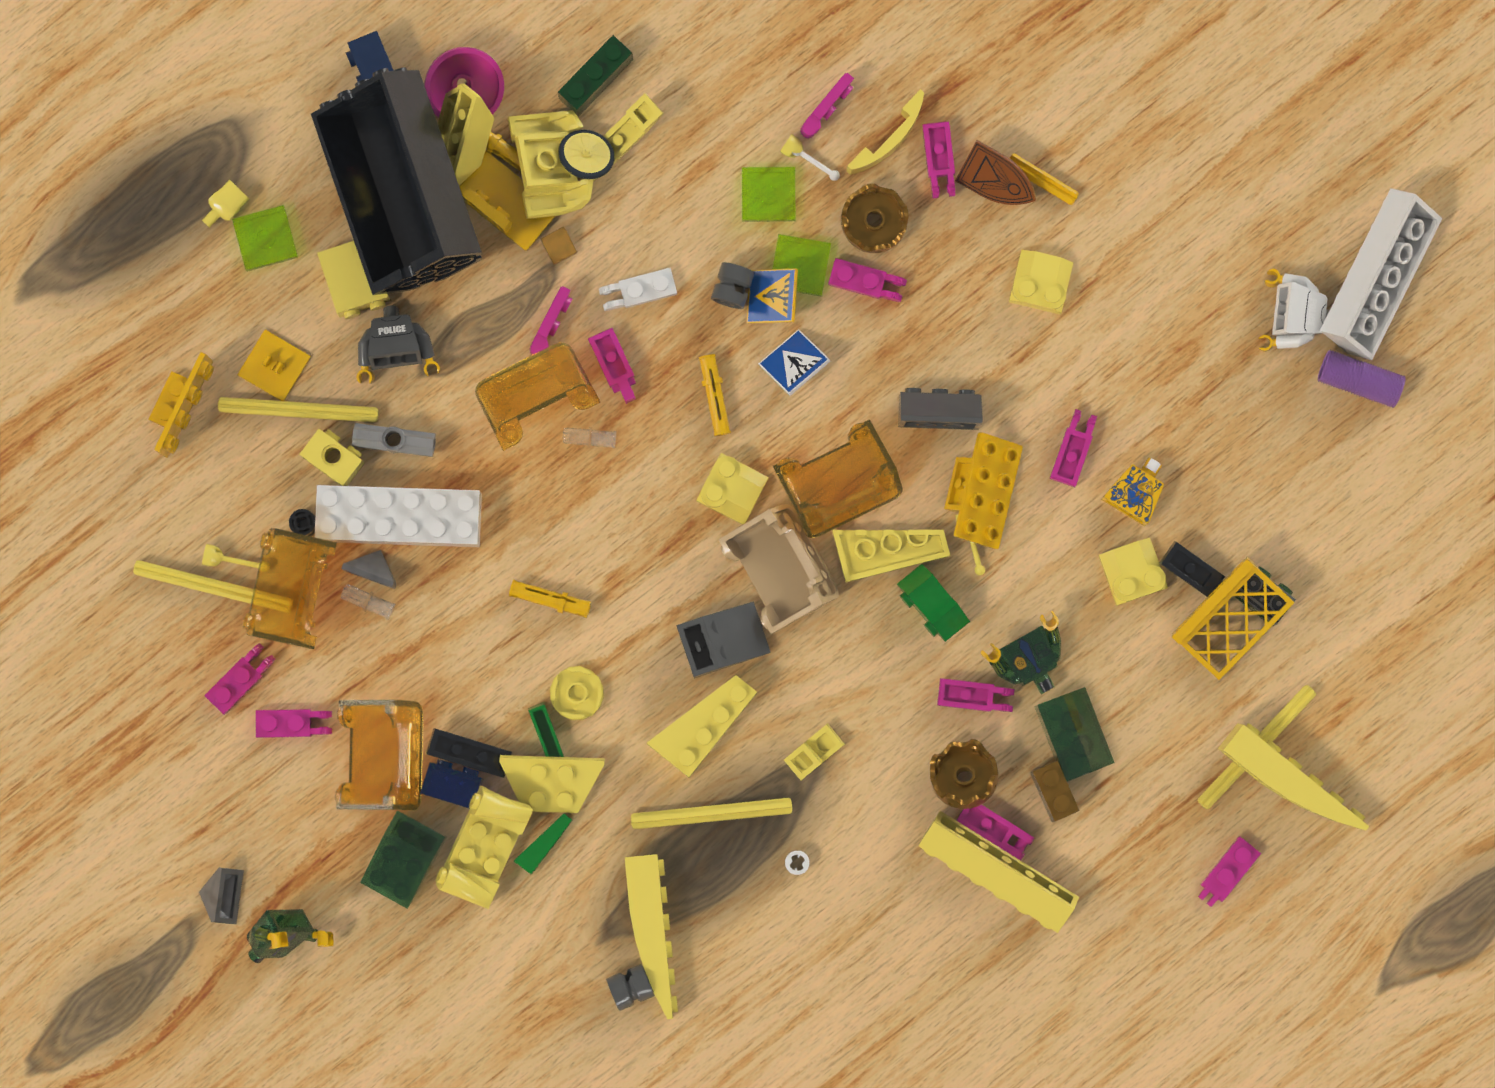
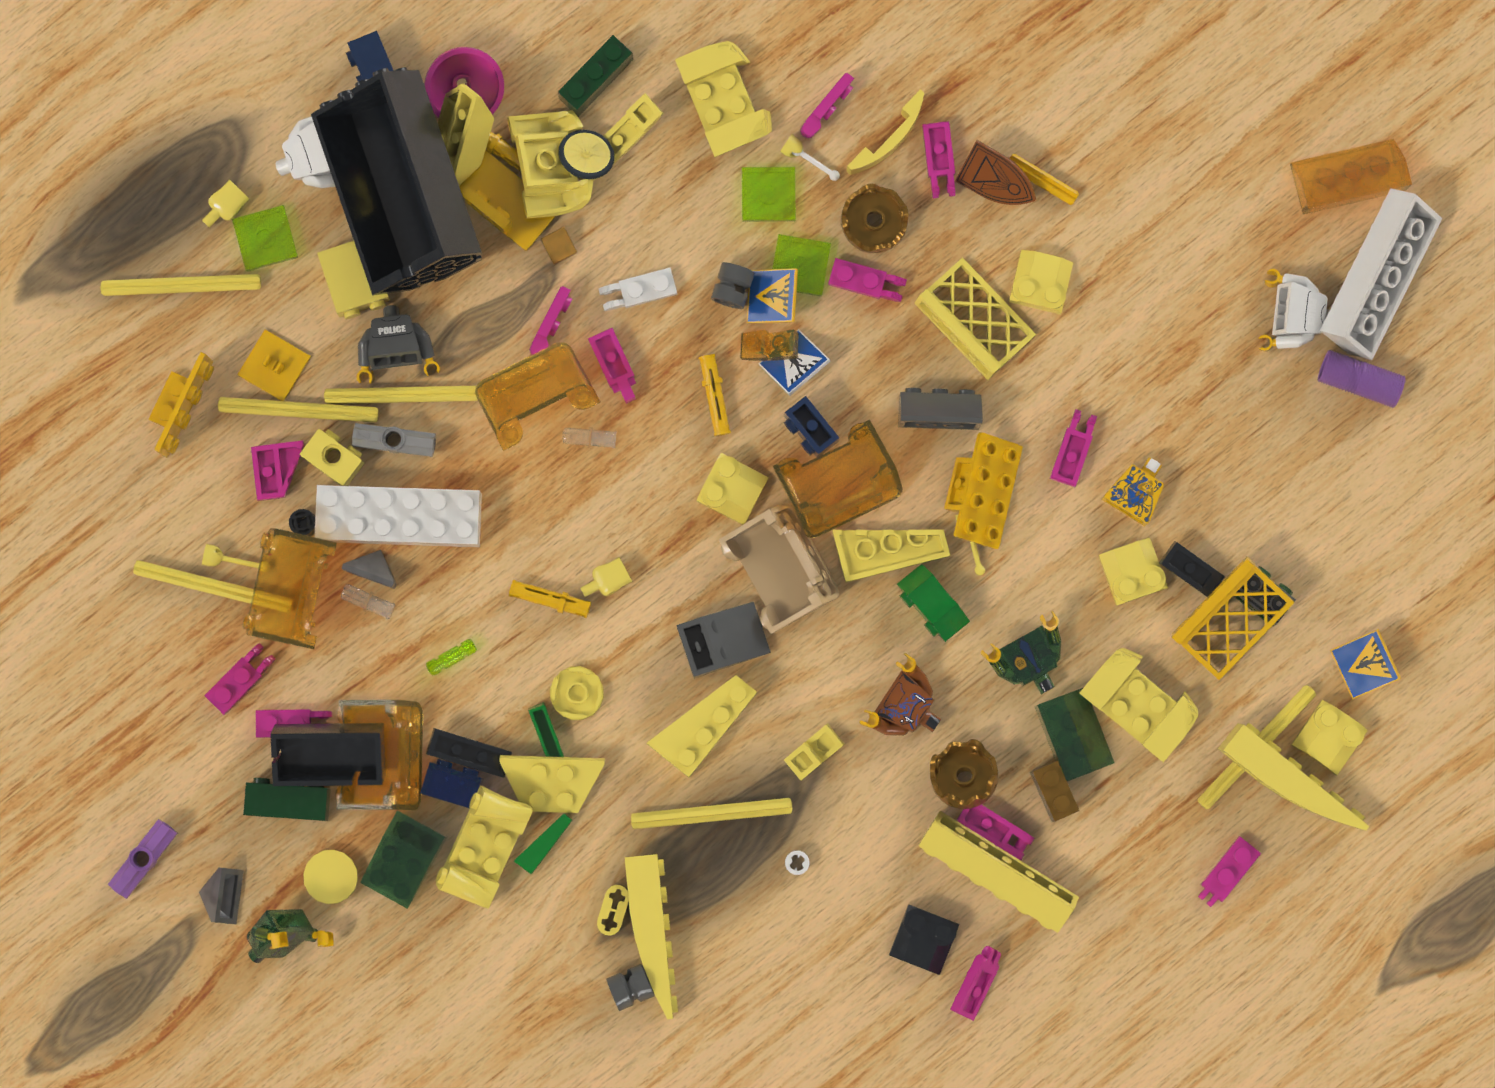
dark pink hinge [937,678,1015,712] -> none
none -> light yellow axle [100,274,261,296]
none -> medium lavender piece [108,819,178,899]
none -> dark green brick [243,778,331,821]
none -> dark pink wing [251,440,304,501]
none -> black piece [270,723,386,786]
none -> white torso [276,117,335,188]
none -> light yellow tile [303,850,359,904]
none -> light yellow axle [324,386,485,404]
none -> clear neon green axle [426,639,477,676]
none -> light yellow piece [581,557,633,597]
none -> light yellow beam [597,885,629,936]
none -> light yellow piece [675,41,772,157]
none -> clear yellow slope [740,329,799,361]
none -> dark blue brick [783,396,839,458]
none -> dark orange torso [859,653,941,736]
none -> black slope [889,904,960,975]
none -> light yellow fence [914,257,1036,380]
none -> dark pink hinge [950,946,1001,1021]
none -> light yellow piece [1080,648,1198,763]
none -> clear yellow slope [1290,139,1412,215]
none -> light yellow slope [1291,700,1368,775]
none -> piece [1330,629,1401,699]

